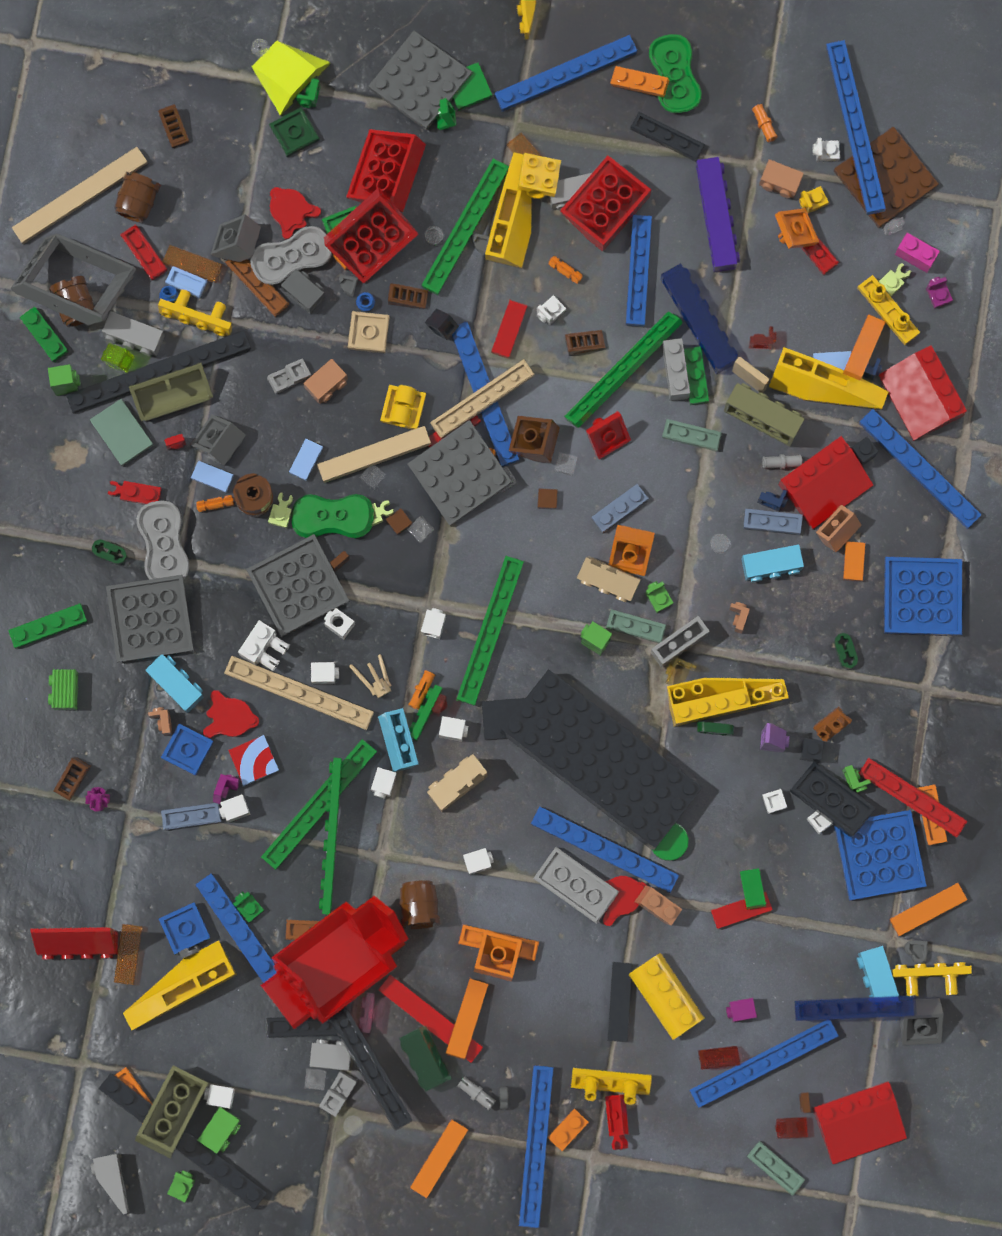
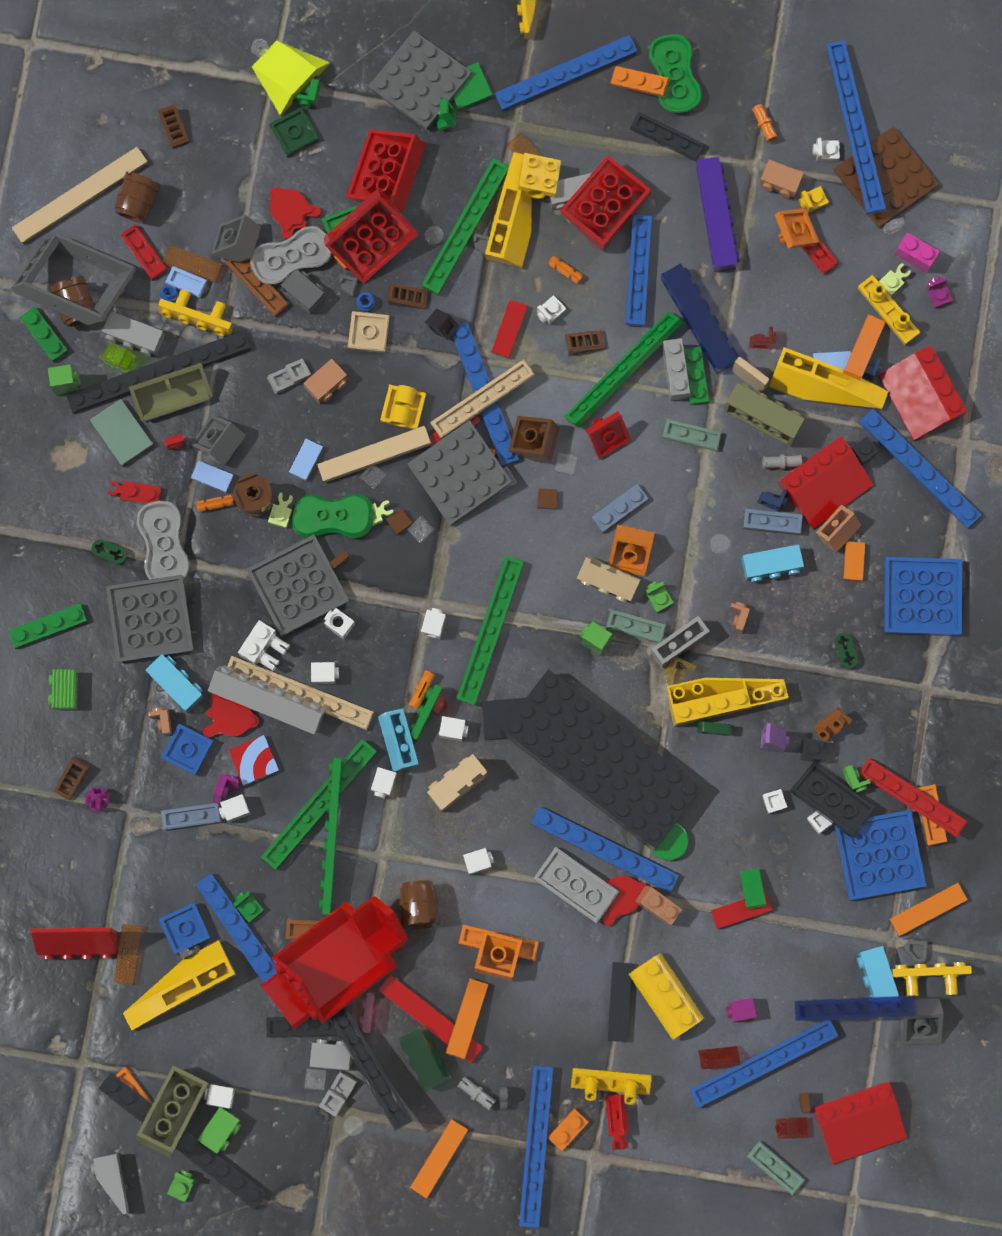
tan plant [350,654,392,698] -> none
none -> light grey brick [208,666,326,734]

